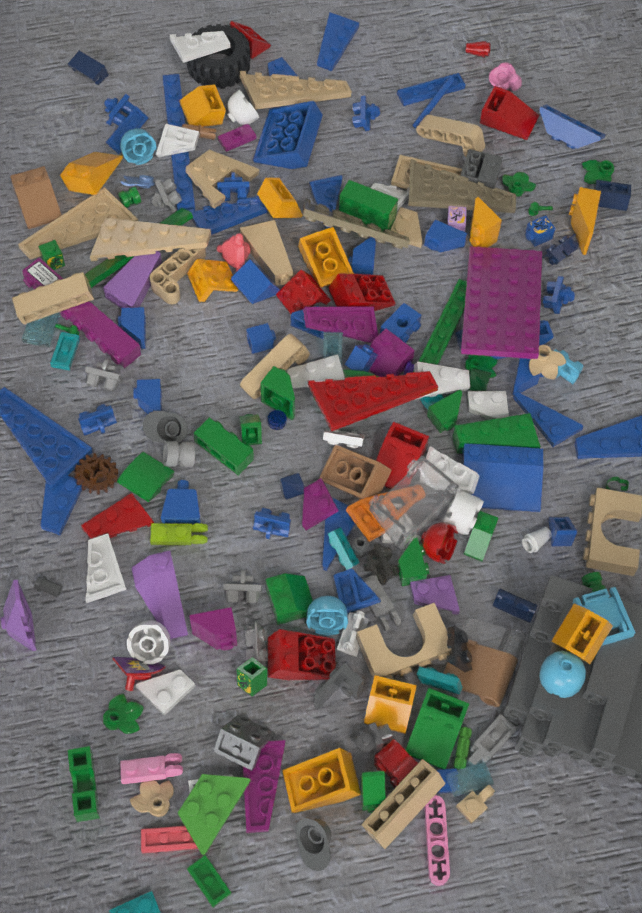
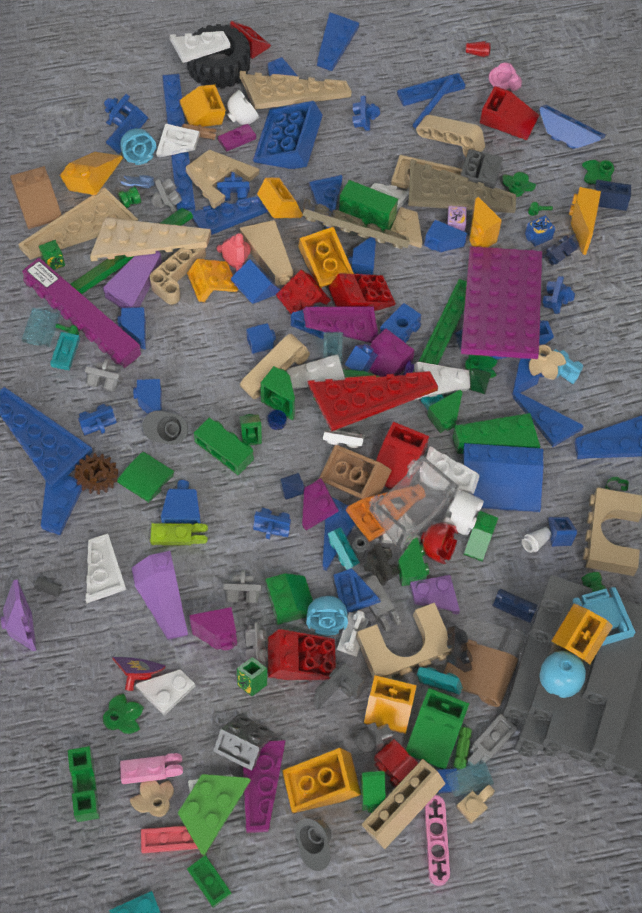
tan brick [12,272,94,325] -> none
dark blue hinge [68,50,109,85] -> none
red wing [81,493,154,539] -> none
white cylinder [127,620,170,664] -> none
light grey wheel [163,441,195,467] -> none
white wing [467,391,509,420] -> none

